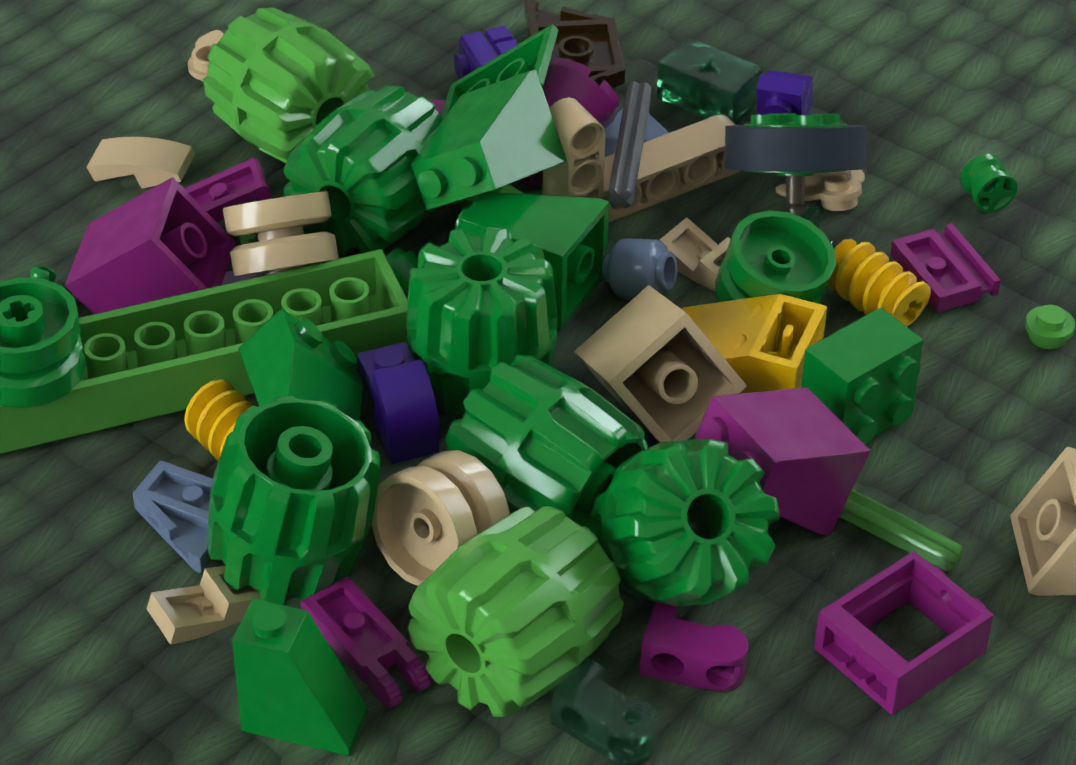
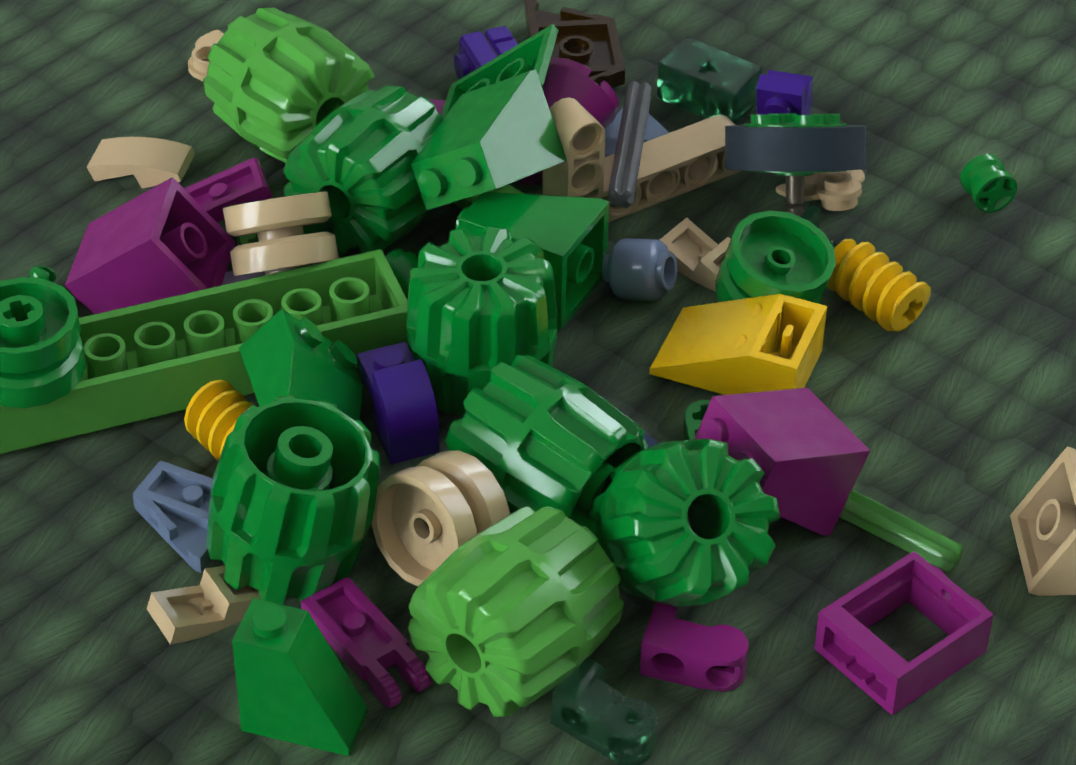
tan slope [574,285,747,443] -> none
green brick [801,307,923,445] -> none
magenta plate [890,223,1001,313] -> none
bright green plate [1025,305,1075,349] -> none

